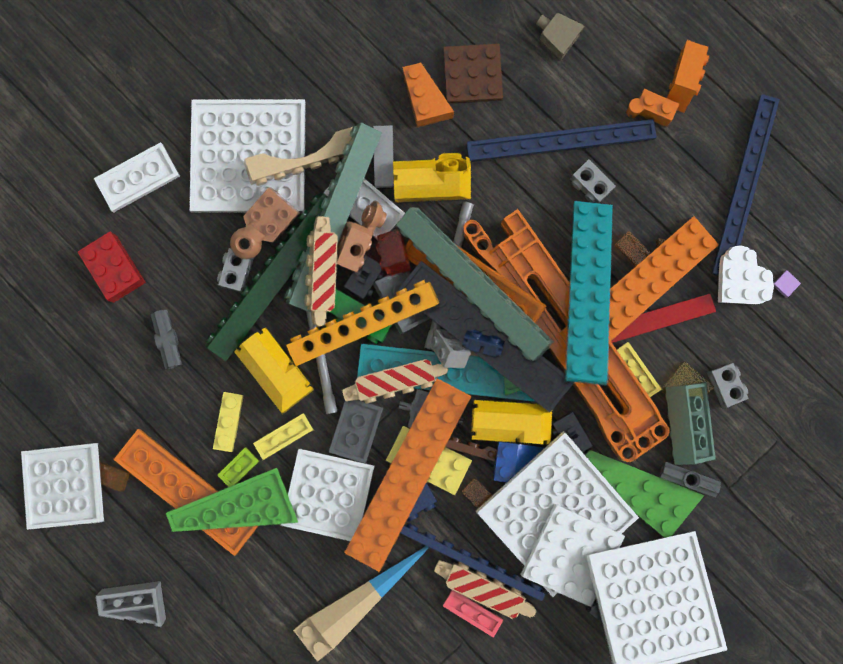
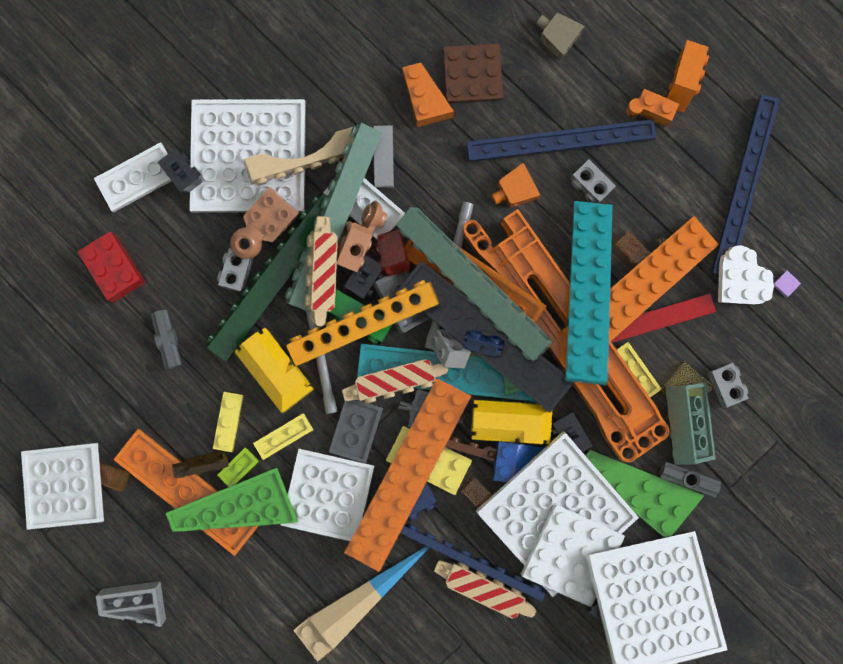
yellow brick [393,153,471,202] -> none
coral plate [443,590,503,637] -> none
none -> black brick [157,148,202,196]
none -> dark brown hinge [172,451,229,478]
none -> orange torso [491,163,540,208]

